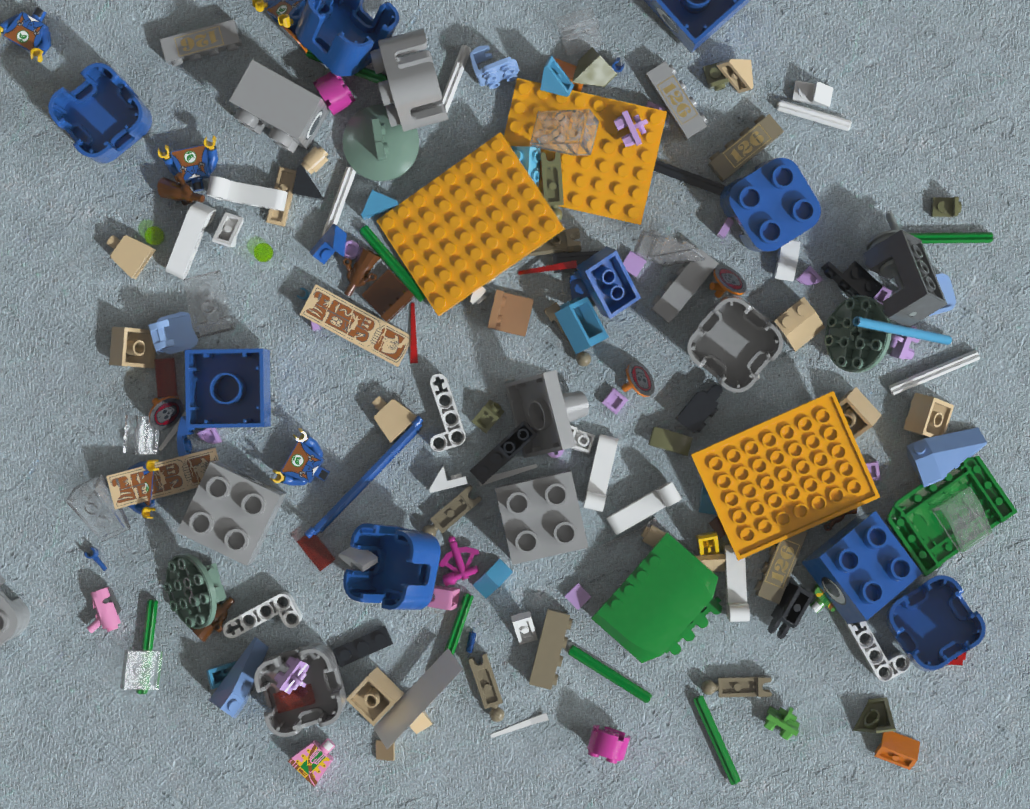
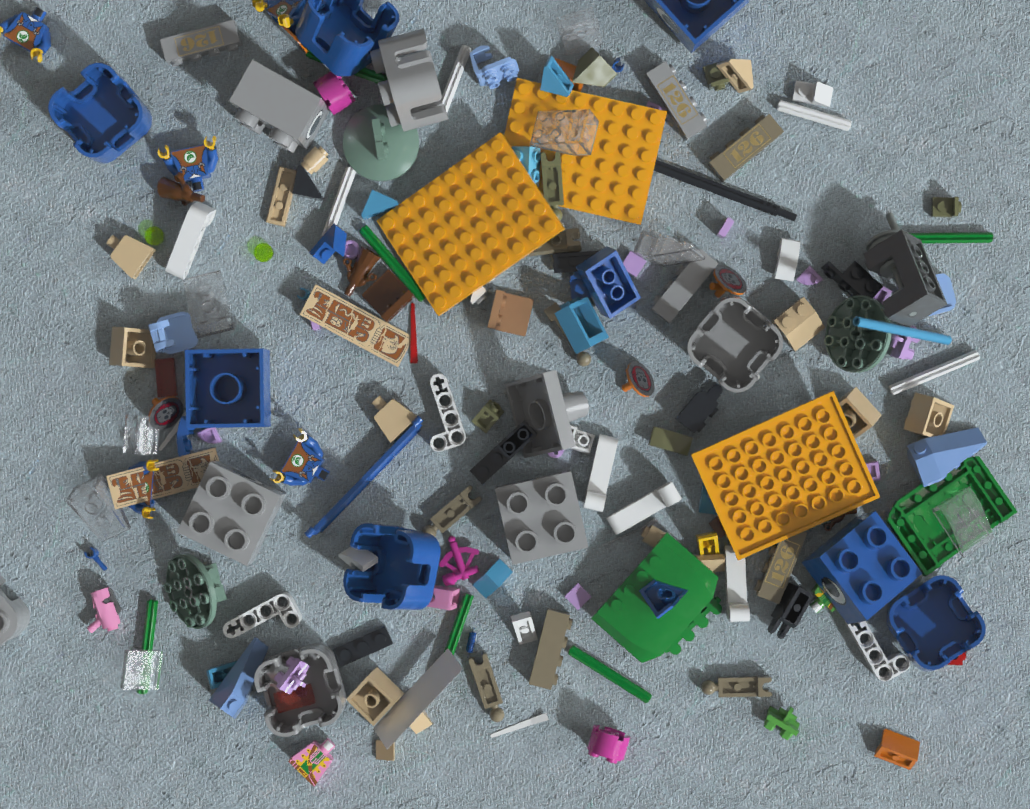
reddish brown piece [190,596,235,642] -> none
white beam [206,176,288,211] -> none
white slope [212,212,244,247] -> none
clear red tile [297,535,336,571] -> none
white slope [429,466,468,493] -> none
white sticker [479,464,537,486] -> none
red sticker [518,260,577,275] -> none
lavender tile [601,388,628,414] -> none
lavender hips [614,111,648,147] -> none
green axle [693,695,741,785] -> none
blue piece [720,158,821,252] -> none
olive slope [852,697,896,733] -> none
none -> blue slope [639,579,688,619]

